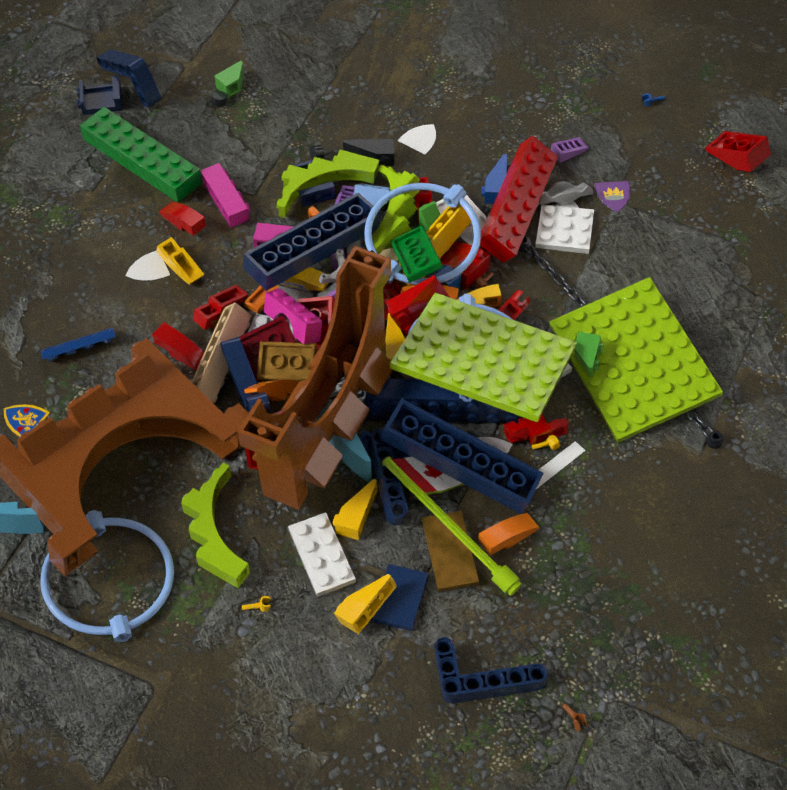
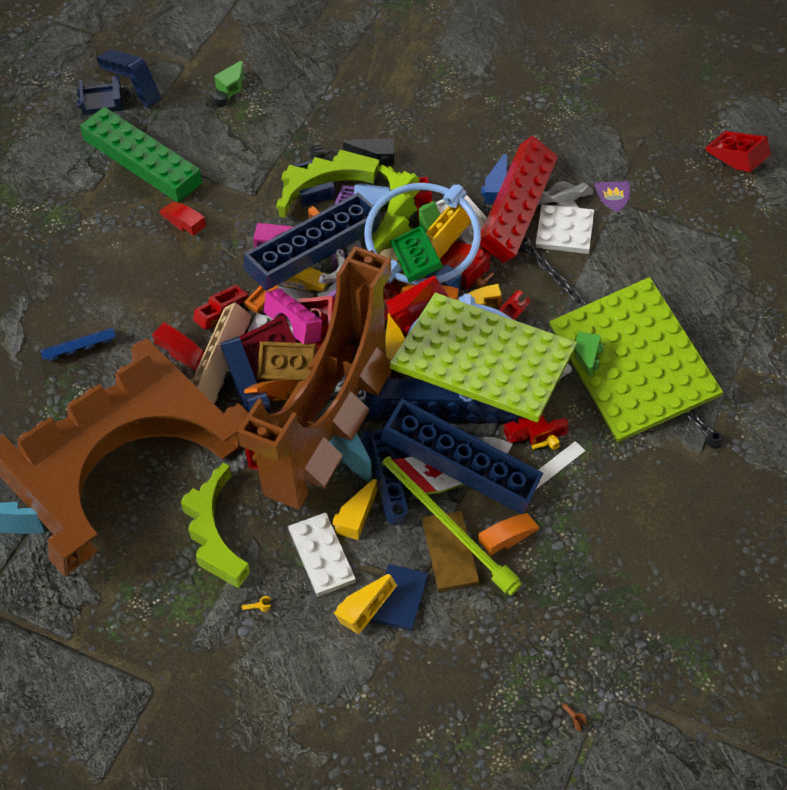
sticker [4,404,50,437] -> none
light blue piece [40,510,174,643] -> none
white sticker [125,251,170,281] -> none
yellow slope [156,237,204,285] -> none
dark pink brick [200,163,251,228] -> none
white sticker [398,124,436,154] -> none
dark blue beam [435,637,547,704] -> none
medium lavender slope [551,137,589,163] -> none
blue hand [642,93,665,107] -> none

